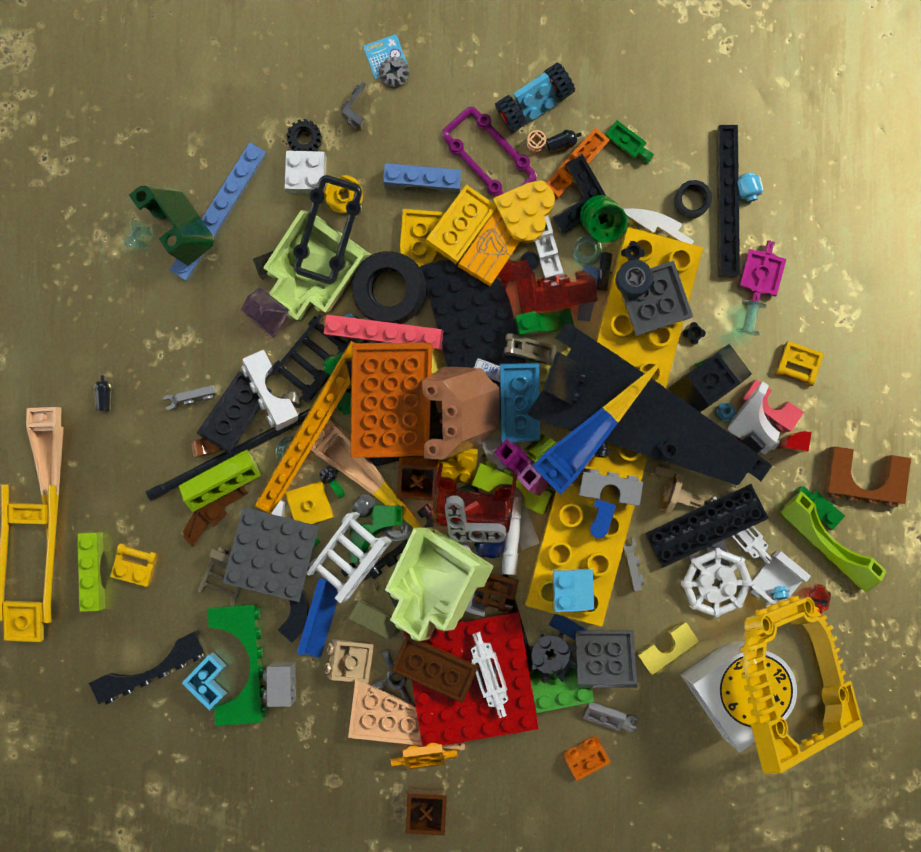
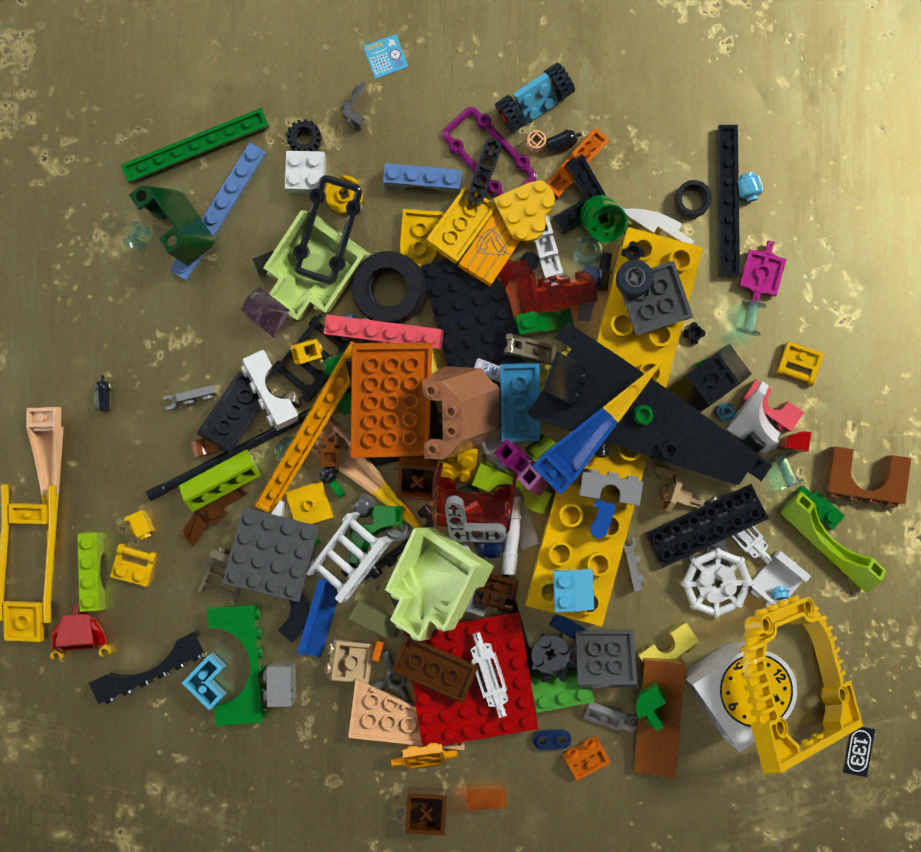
light grey gear [379,56,409,87] -> none
green plate [605,120,654,164] -> none
clear red head [805,584,831,614] -> none
none -> red torso [50,605,112,660]
none -> green plate [121,108,269,184]
none -> yellow brick [124,510,155,541]
none -> yellow brick [290,339,322,364]
none -> dark orange plate [320,433,340,467]
none -> orange tile [372,639,385,662]
none -> clear orange brick [466,784,507,810]
none -> black beam [467,138,502,207]
none -> dark blue plate [532,728,571,750]
none -> green plate [633,405,653,425]
none -> dark orange arch [633,658,686,779]
none -> green brick [636,681,666,731]
none -> clear light blue piece [768,451,804,490]
none -> black sticker [843,727,875,777]

